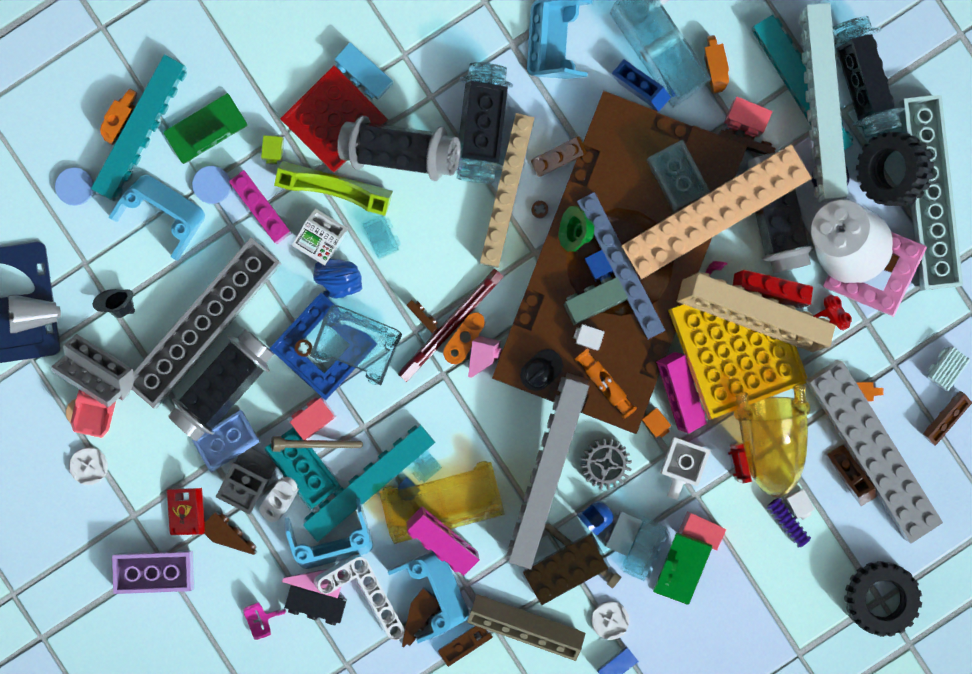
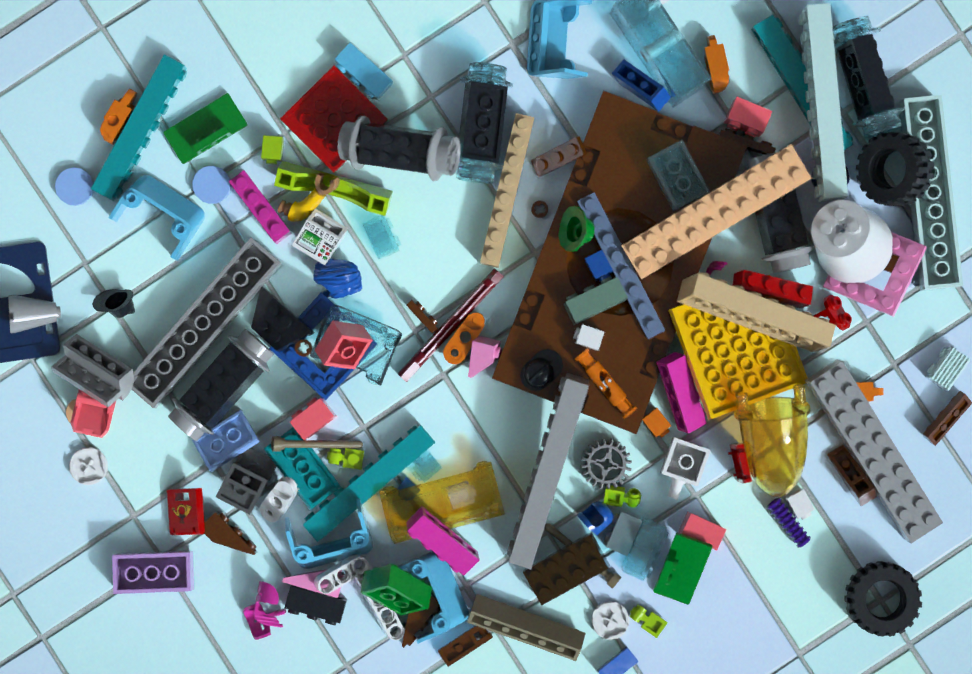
none -> black wing [251,287,314,352]
none -> dark pink helmet [254,581,283,628]
none -> piece [278,172,340,222]
none -> coral brick [314,320,373,369]
none -> lime plate [326,448,364,470]
none -> green brick [360,564,432,615]
none -> clear brick [446,480,477,510]
none -> lime plate [603,484,642,507]
none -> lime plate [629,604,668,638]

